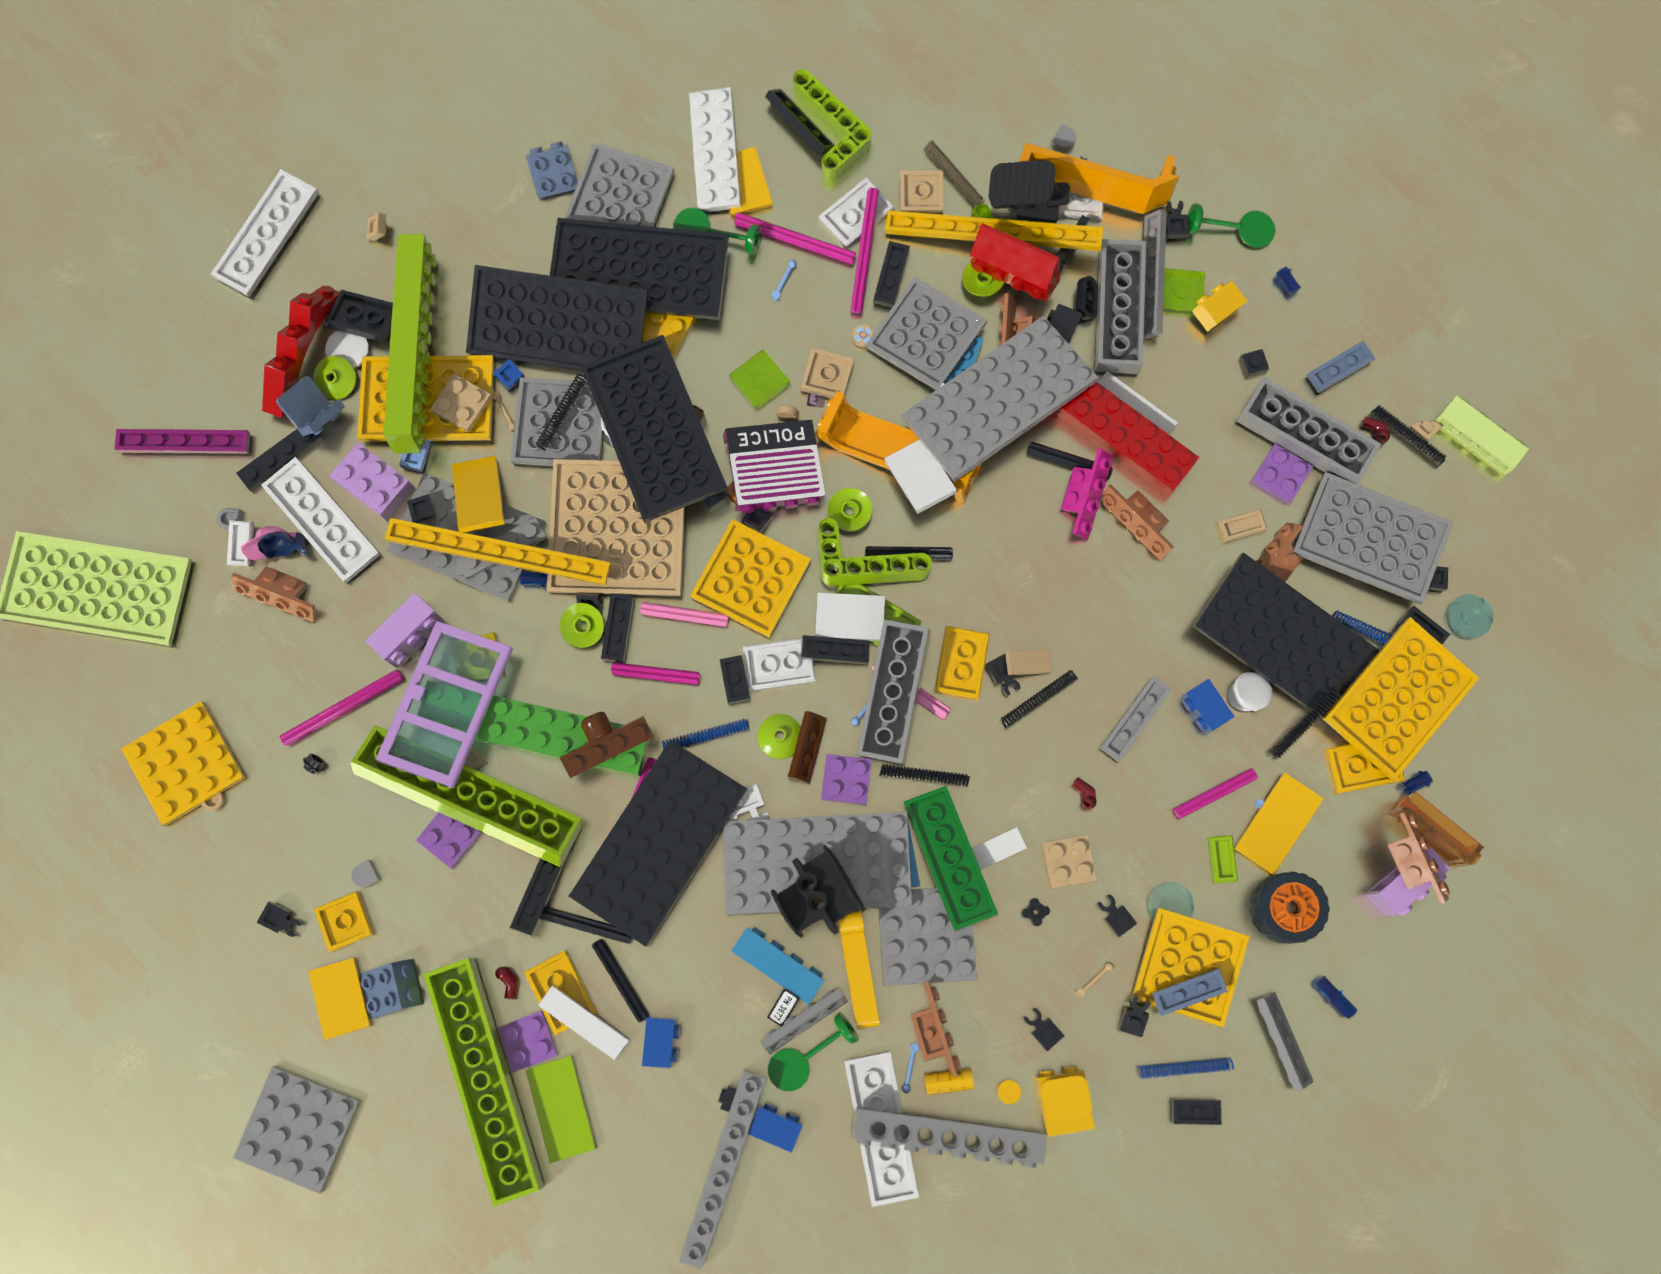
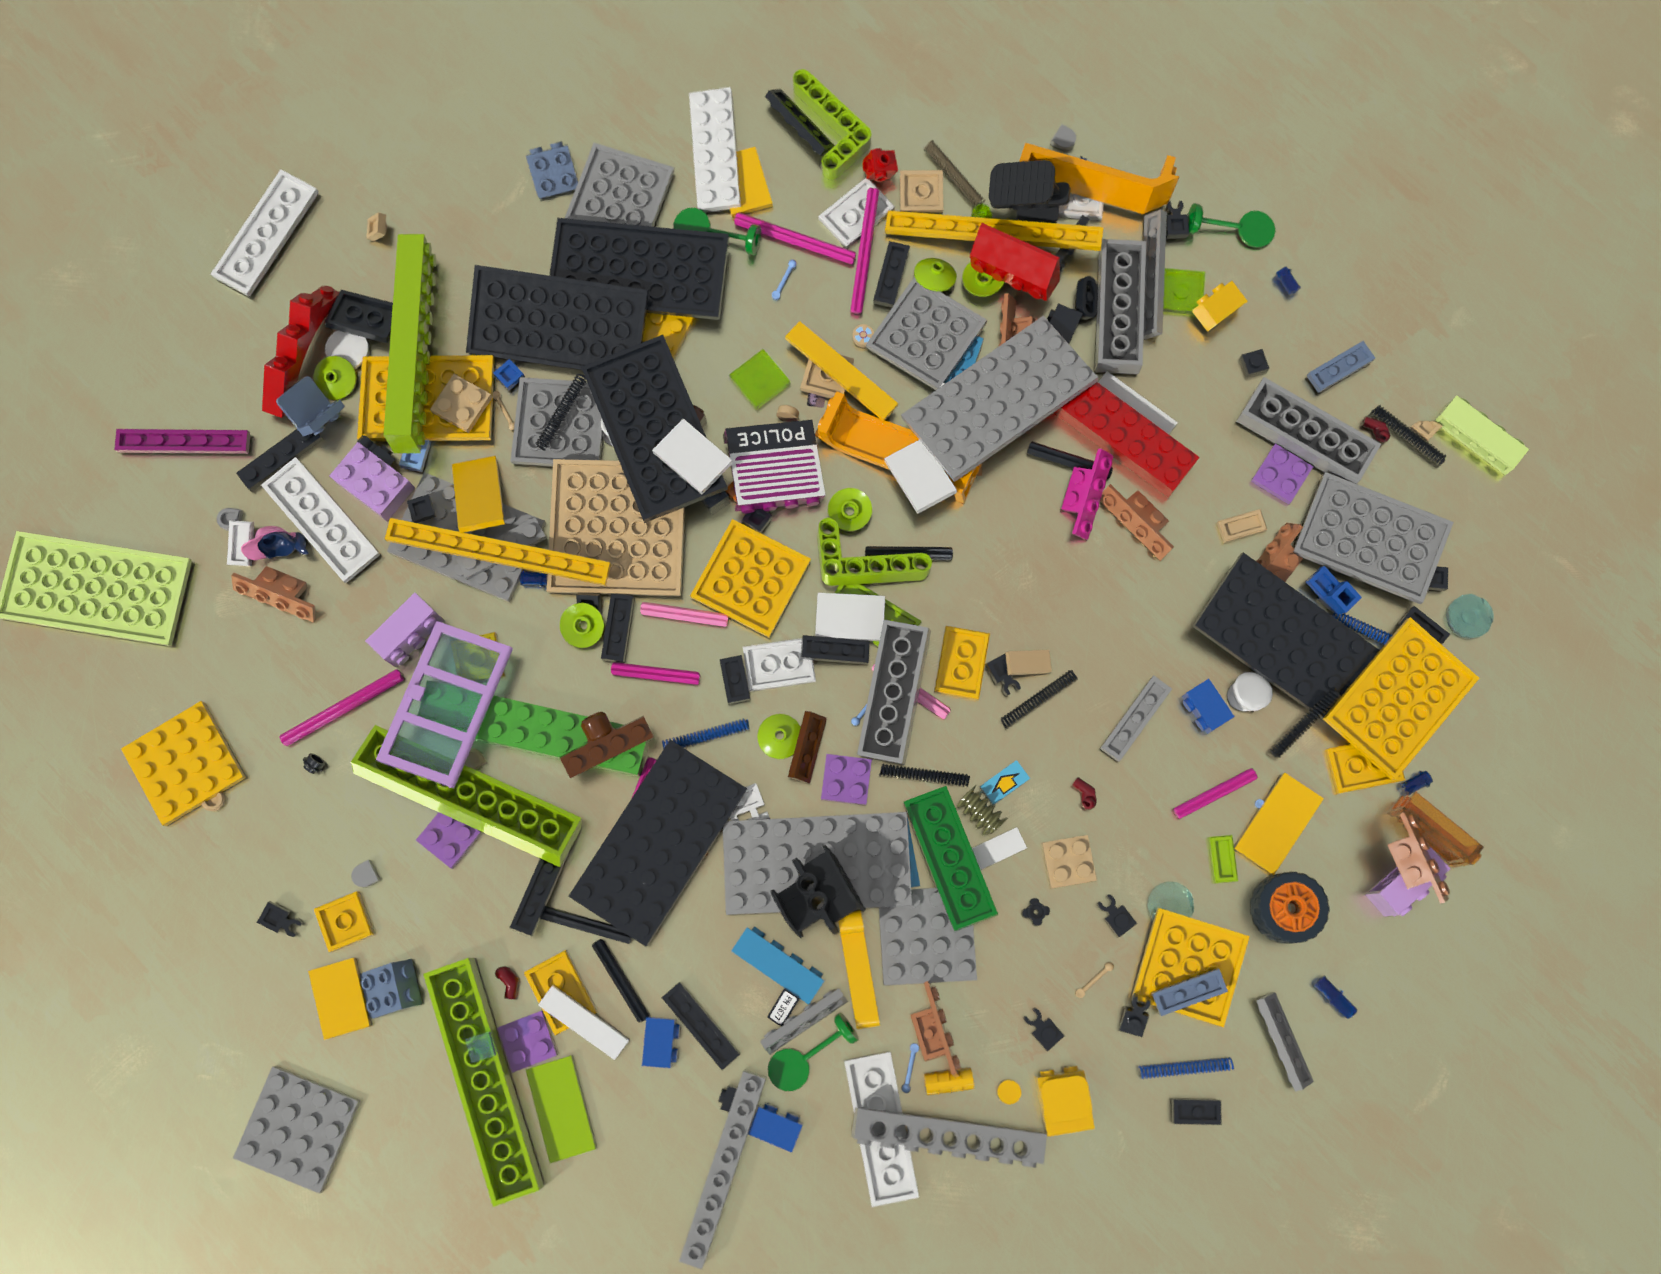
none -> black plate [357,435,395,466]
none -> clear light blue plate [465,1032,496,1063]
none -> white tile [652,419,733,494]
none -> black plate [661,982,740,1070]
none -> yellow tile [785,321,898,422]
none -> red brick [863,148,898,182]
none -> lime dish [914,258,957,292]
none -> olive piece [957,785,1008,835]
none -> medium azure tile [980,760,1030,804]
none -> blue brick [1306,566,1362,614]

